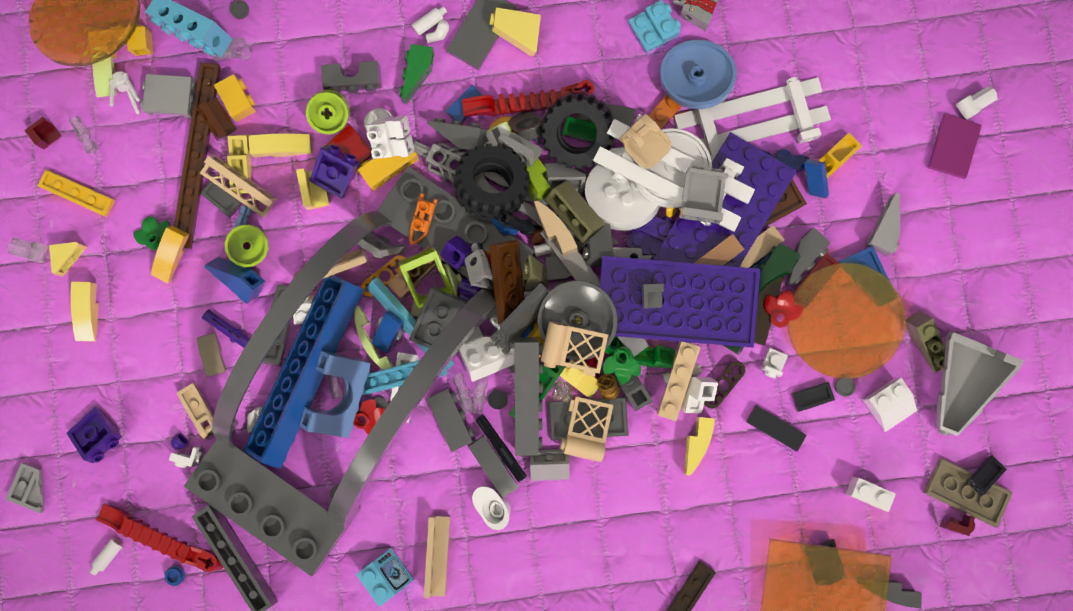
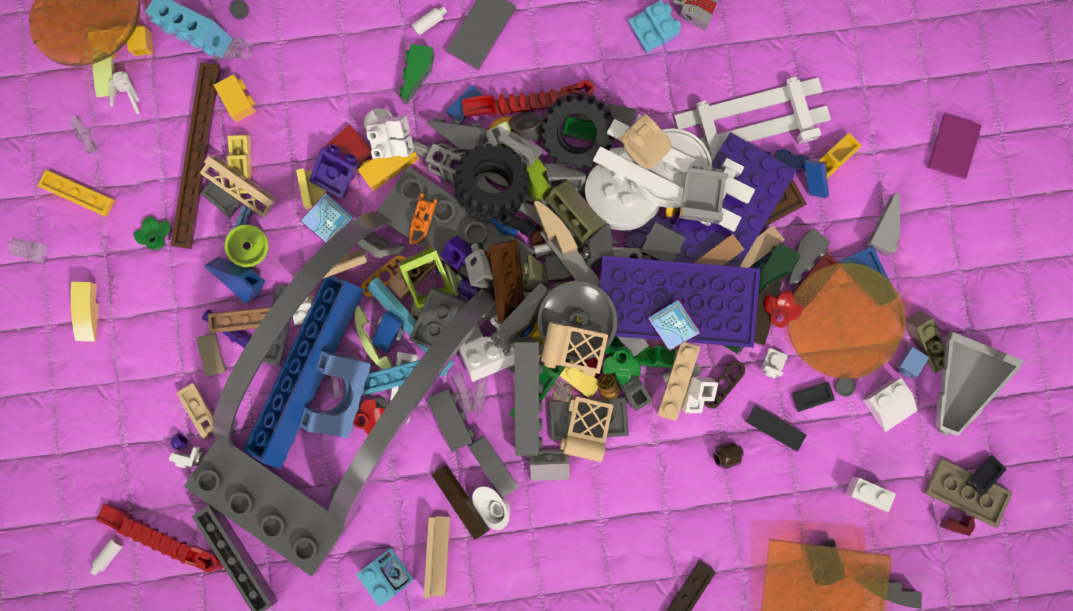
light grey wing [5,463,44,513] -> none
dark red panel [24,117,61,149] -> none
light yellow slope [49,242,87,277] -> none
dark purple plate [66,407,122,464] -> none
light grey panel [141,74,197,119] -> none
yellow slope [151,226,189,284] -> none
blue plate [165,566,185,586] -> none
reddish brown panel [196,98,237,141] -> none
white arm [247,406,263,432] -> none
light yellow slope [249,134,312,158] -> none
lime wheel [306,89,350,135] -> none
dark grey arch [321,61,382,93] -> none
white arm [426,20,449,43] -> none
black axle [476,415,527,482] -> none
black piece [488,390,507,409] -> none
light yellow slope [489,8,541,56] -> none
dark grey panel [641,284,664,308] -> none
orange plate [648,95,682,130] -> none
medium blue dish [660,40,737,109] -> none
light yellow slope [684,417,715,476] -> none
white piece [956,86,998,120] -> none
none -> medium nougat tile [208,307,271,333]
none -> piece [300,193,354,243]
none -> dark brown tile [431,464,490,540]
none -> dark grey piece [641,222,686,262]
none -> piece [648,299,701,351]
none -> dark brown head [713,441,744,469]
none -> medium blue brick [895,347,929,379]

